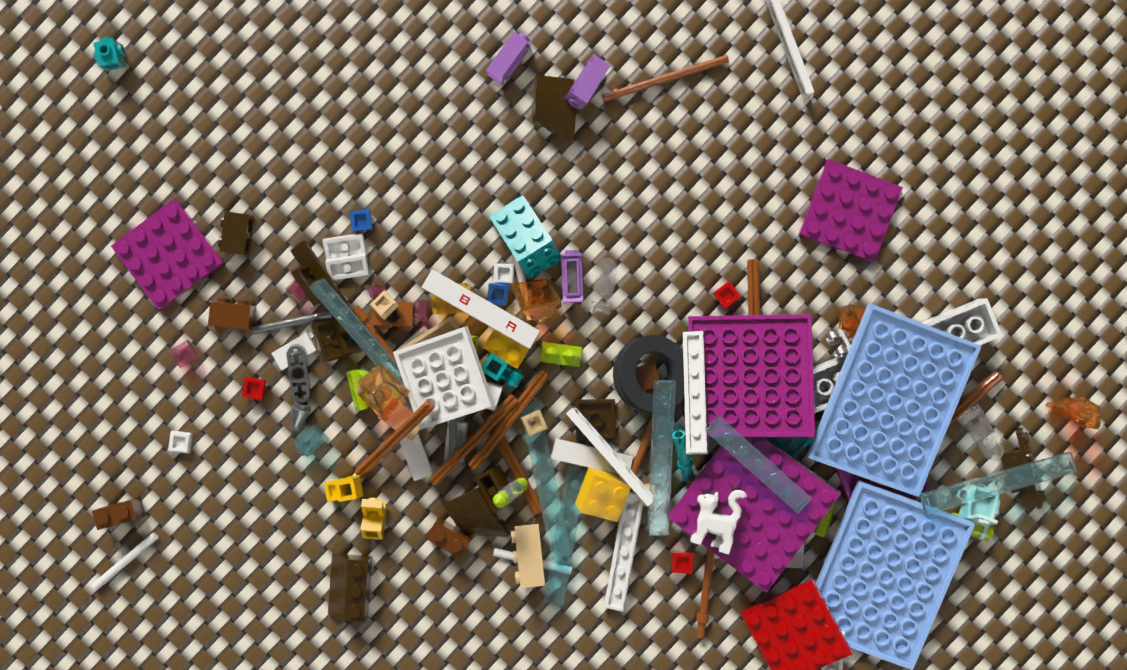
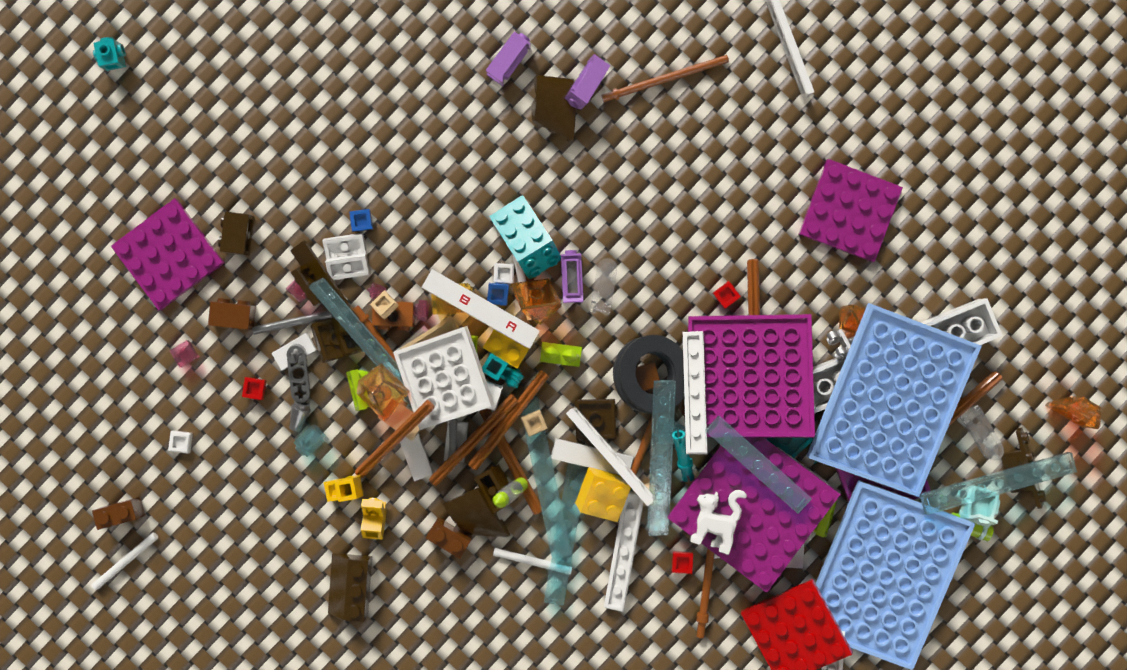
tan brick [511,524,545,588] -> none

